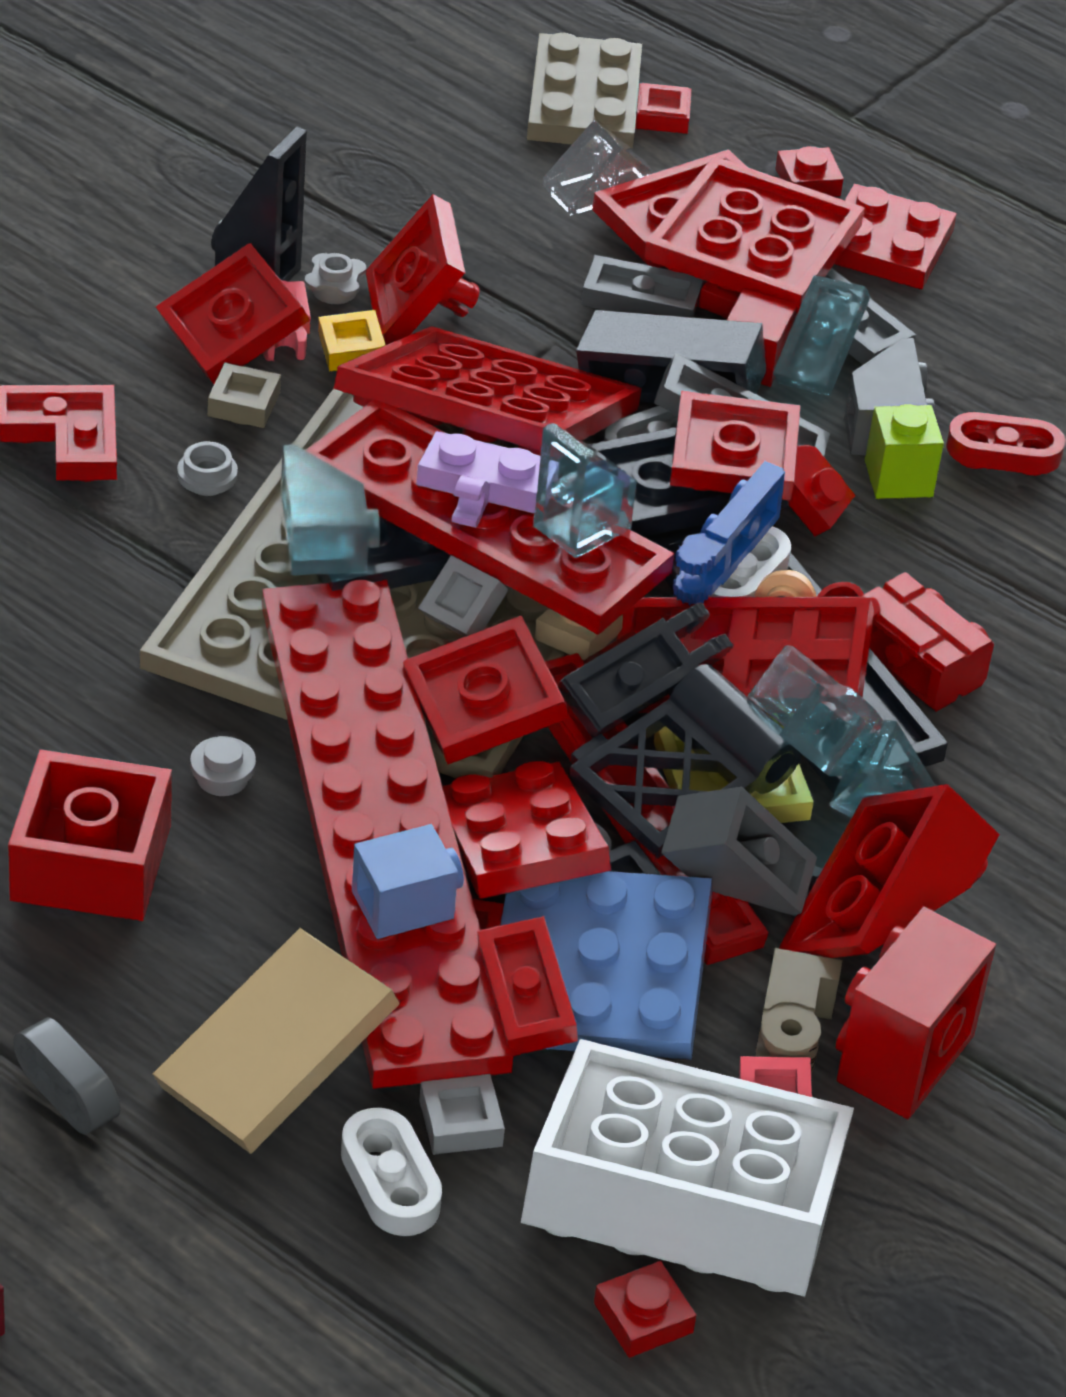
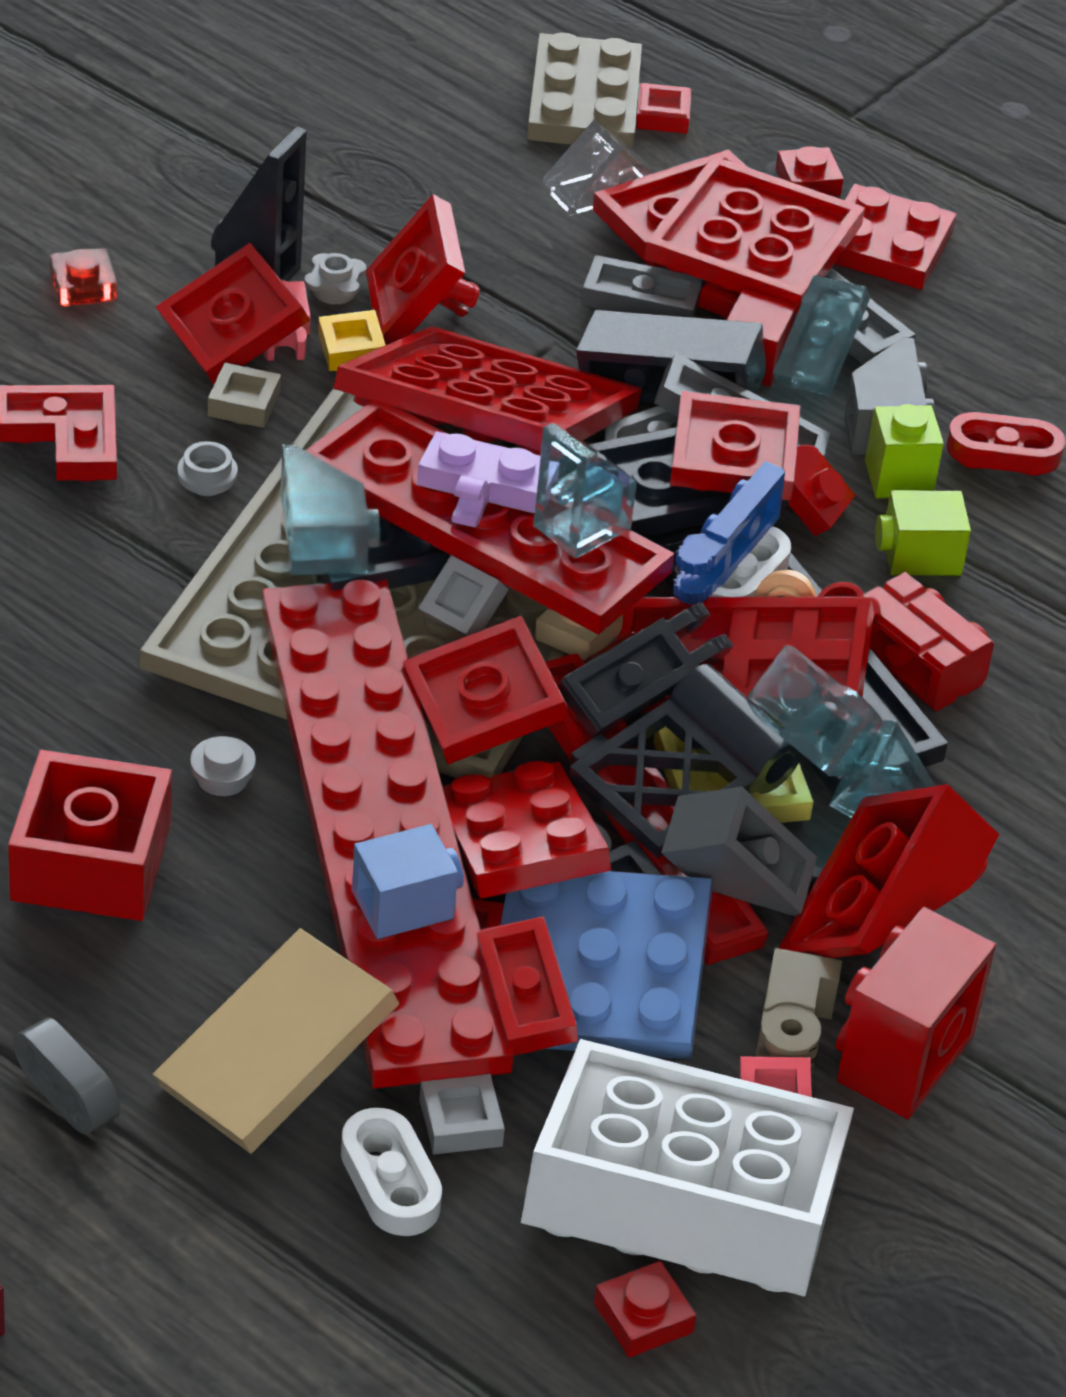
none -> clear red plate [50,248,117,307]
none -> lime brick [875,490,971,576]

